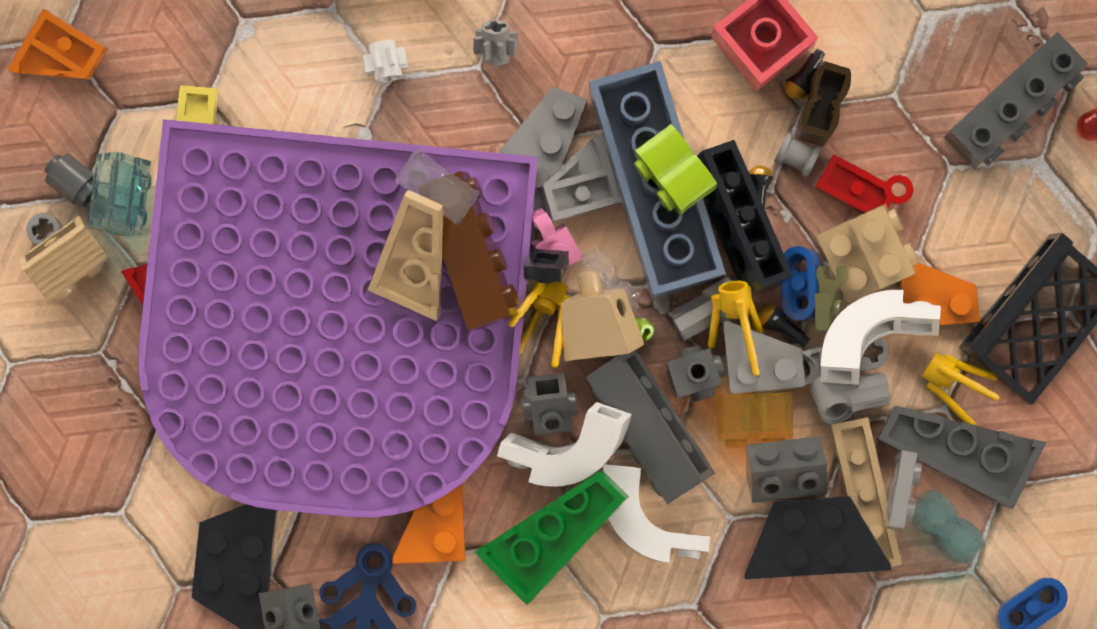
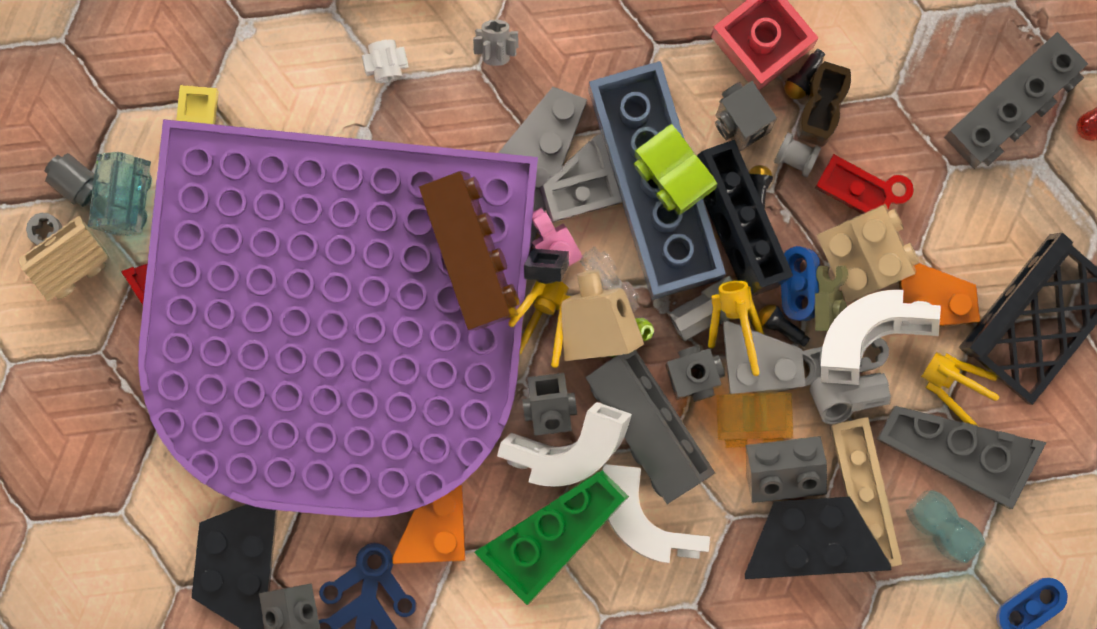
orange wing [7,9,109,80] -> none
tan wing [368,190,443,321] -> none
clear plate [395,149,480,224] -> none
light grey wing [885,450,922,531] -> none
none -> dark grey brick [715,81,777,151]

